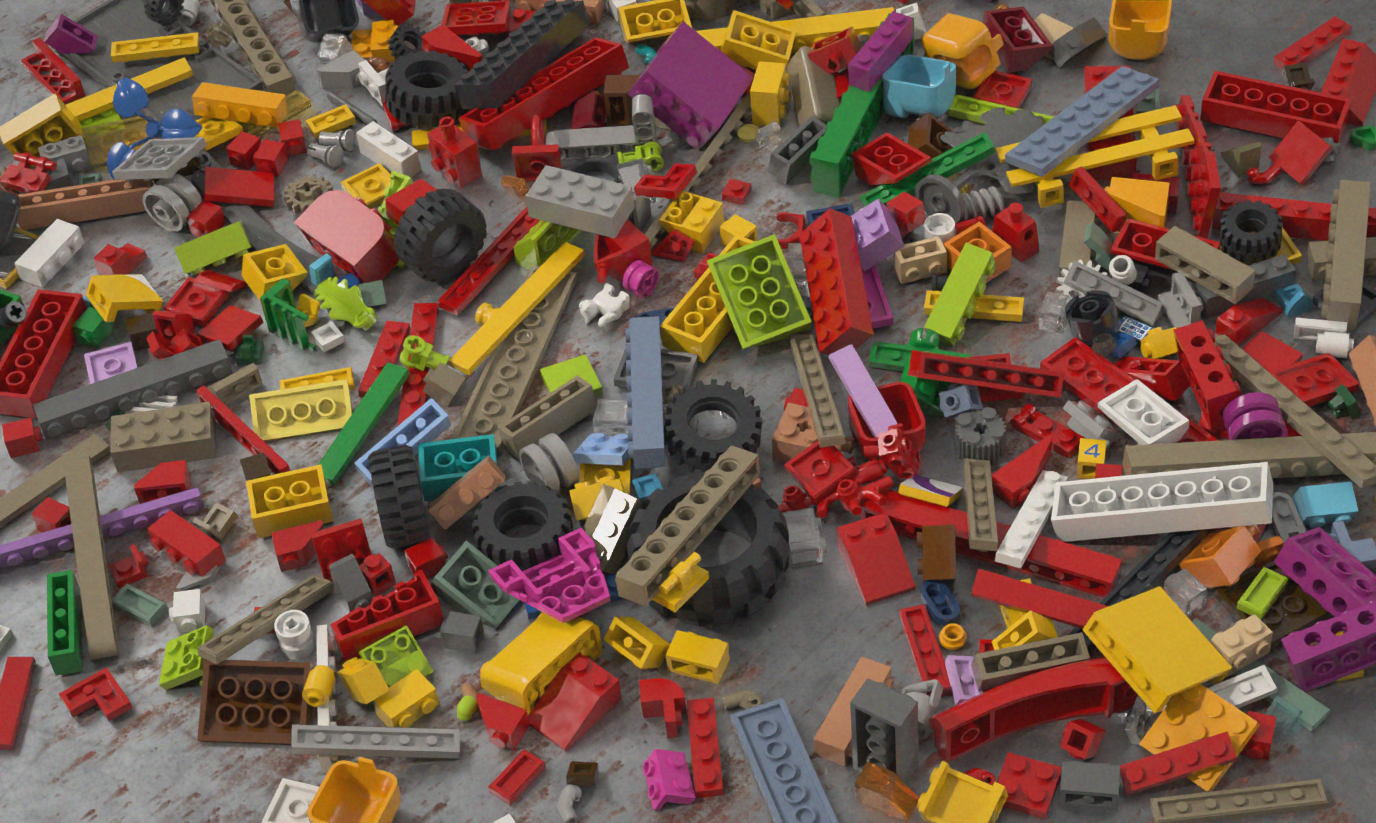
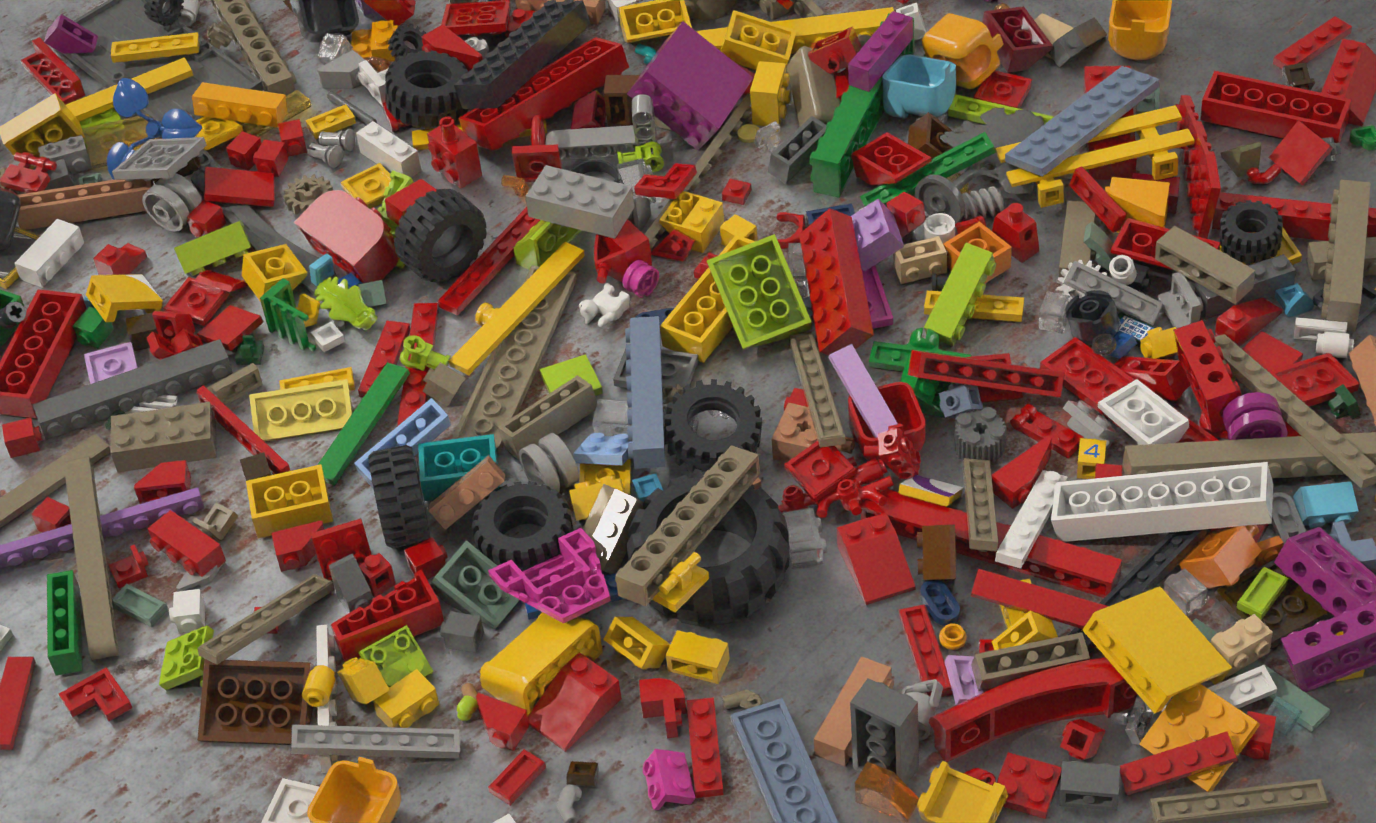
white wheel [274,610,315,660] -> none

